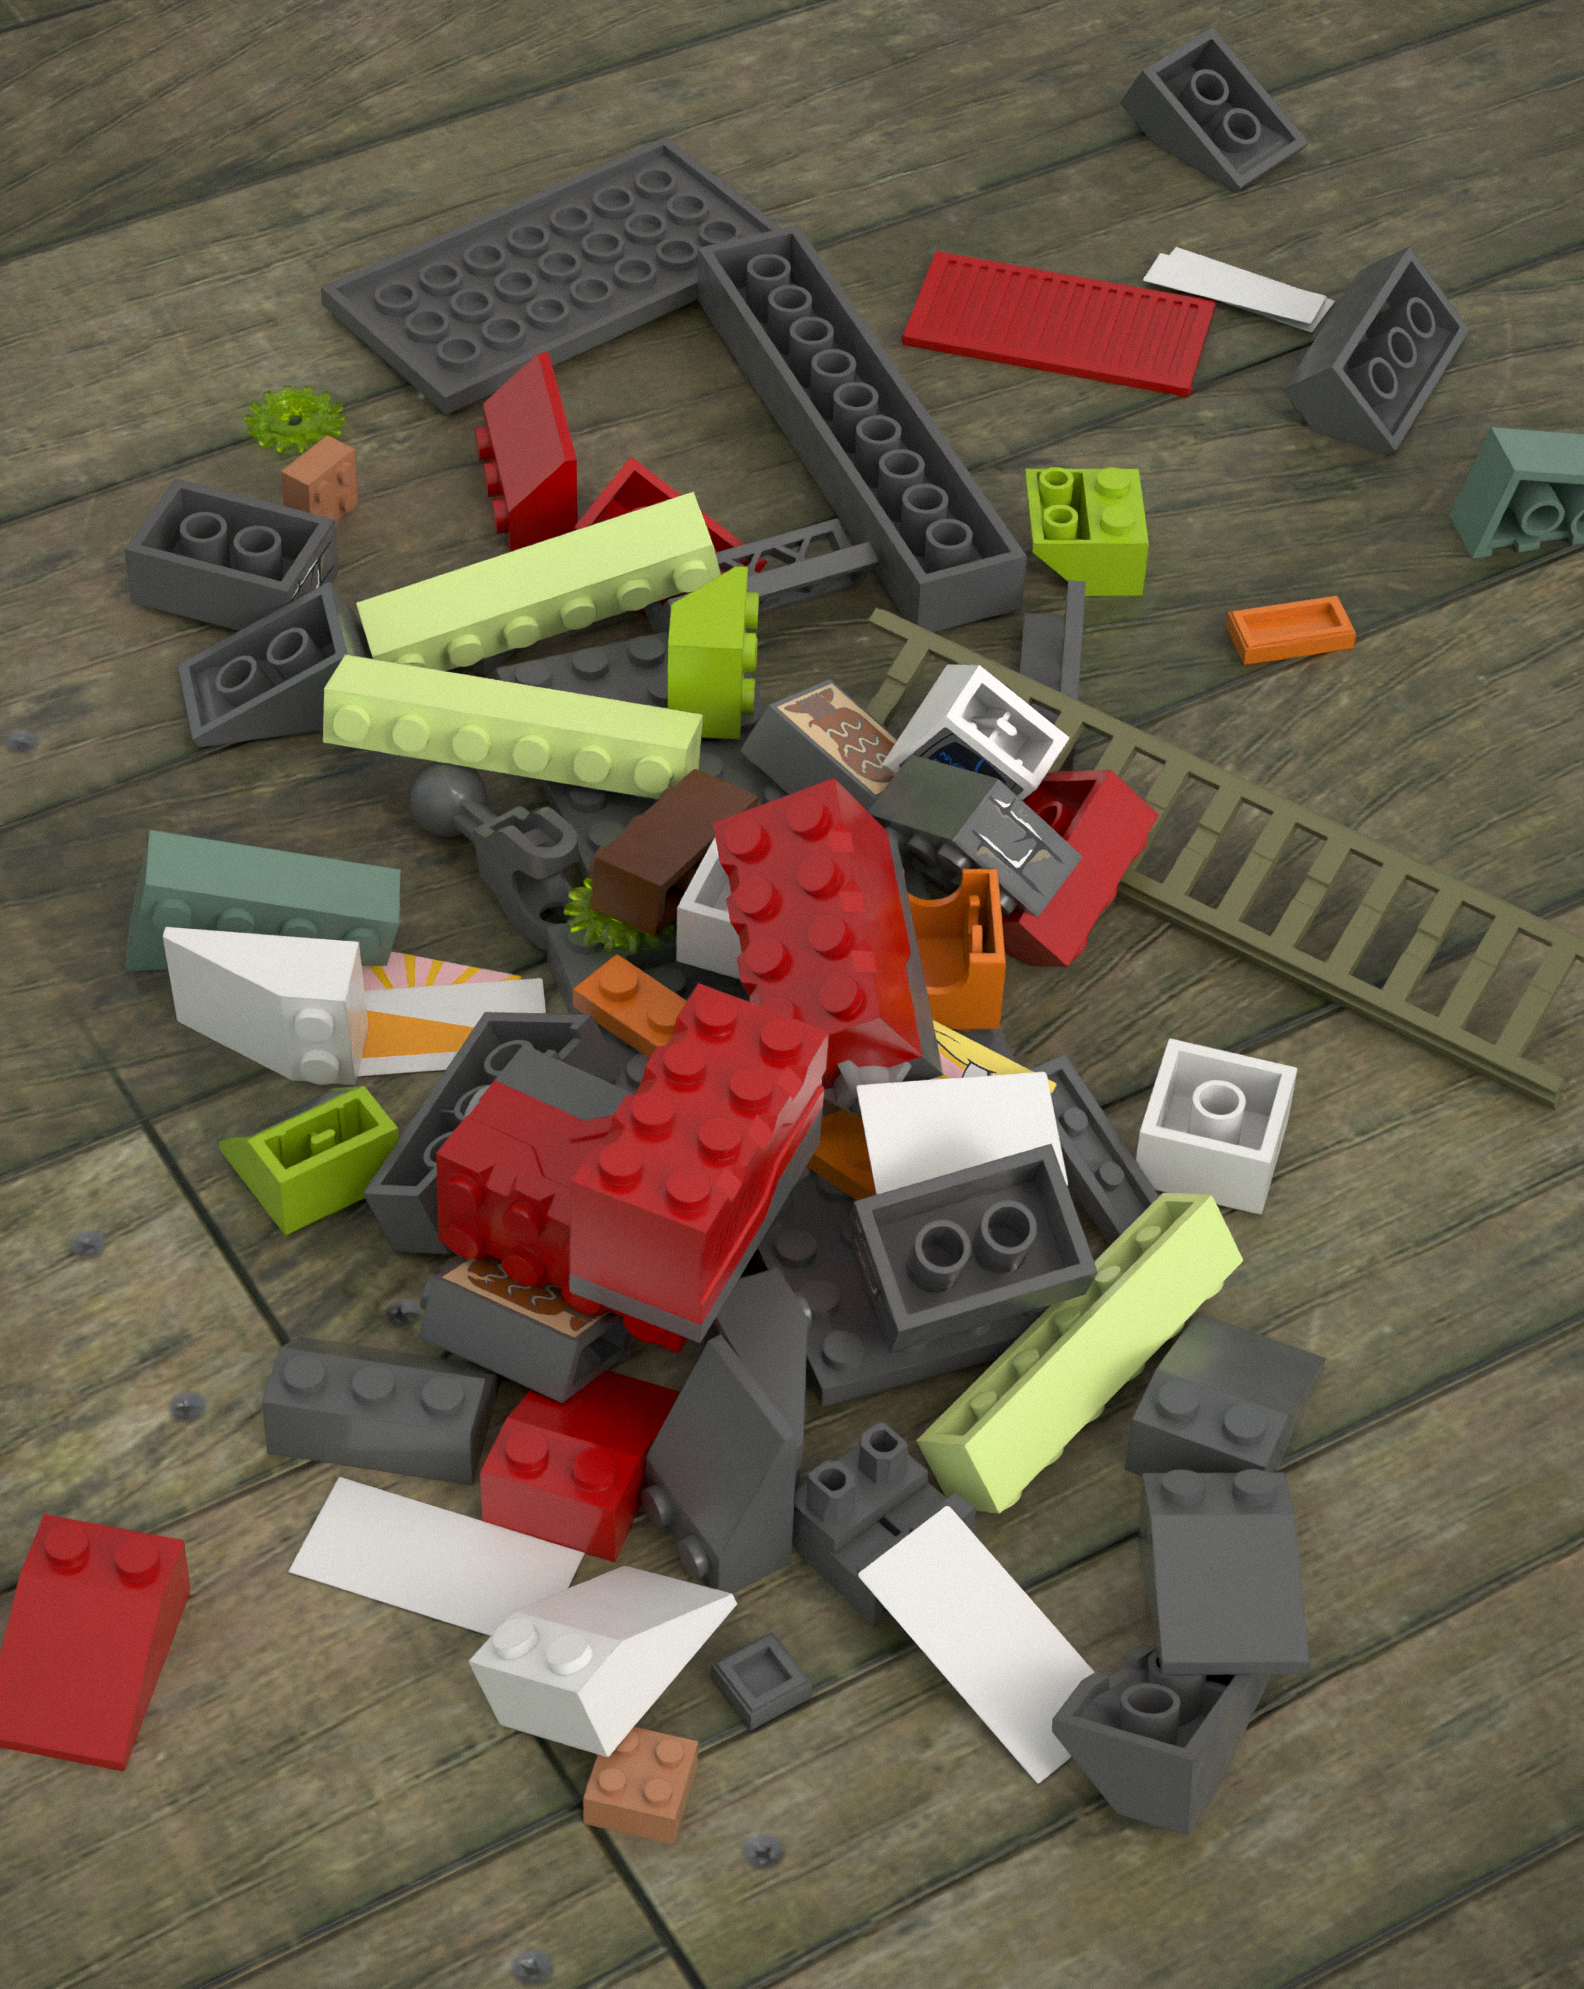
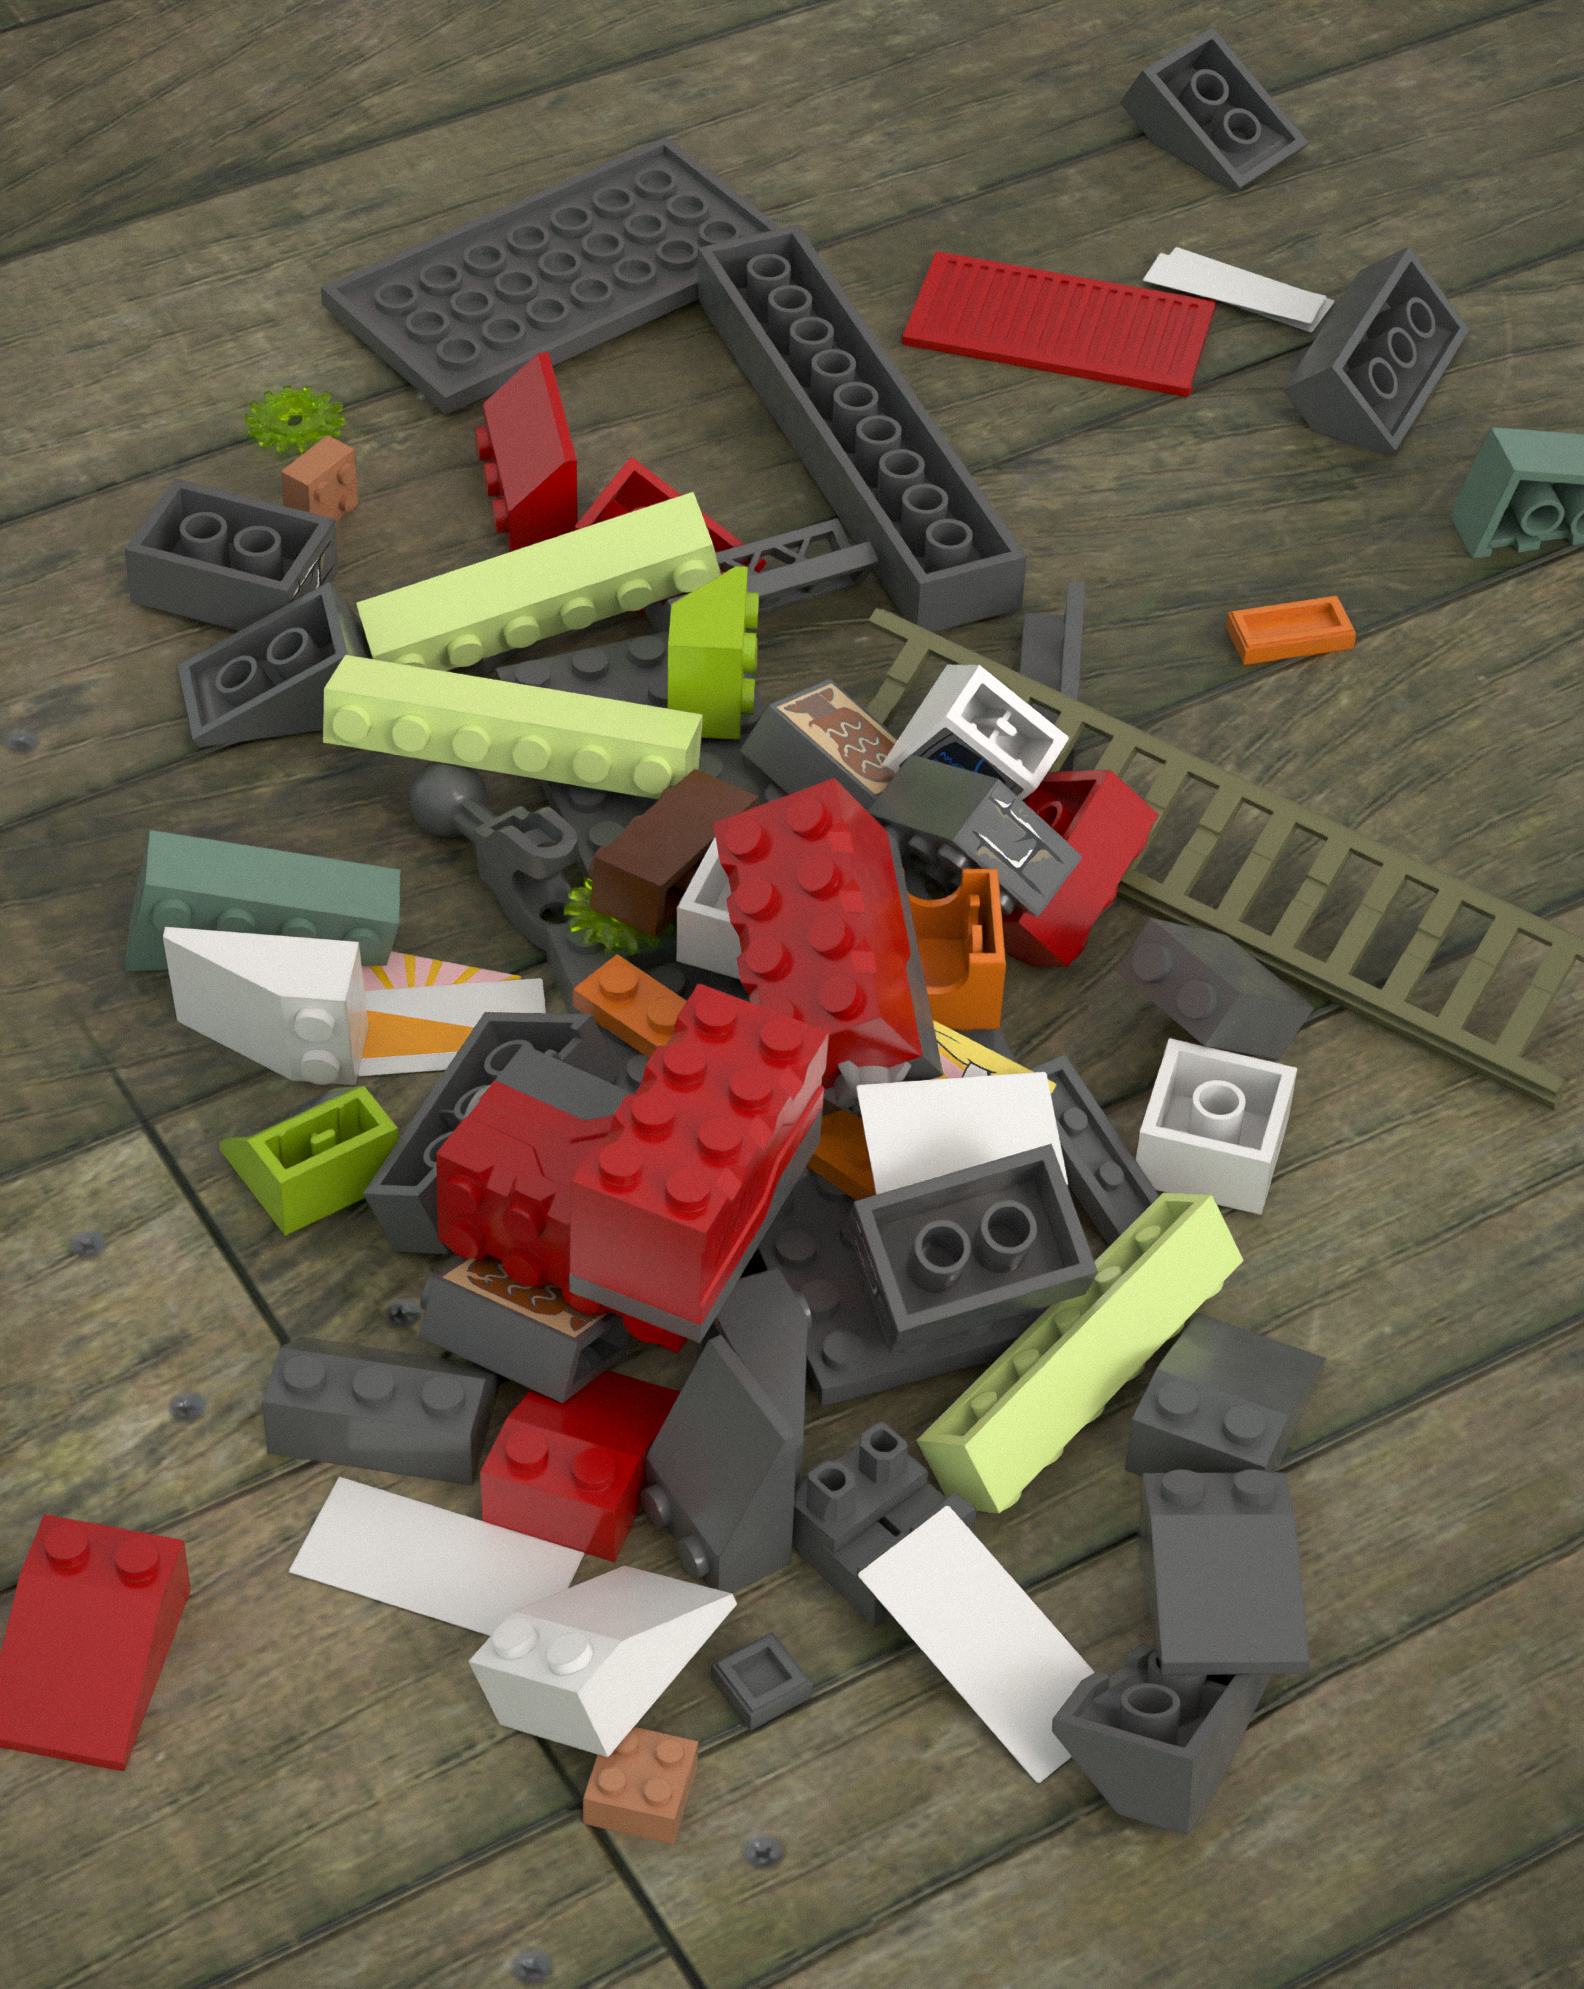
lime slope [1024,467,1149,596] -> none
none -> dark grey brick [1116,918,1314,1059]

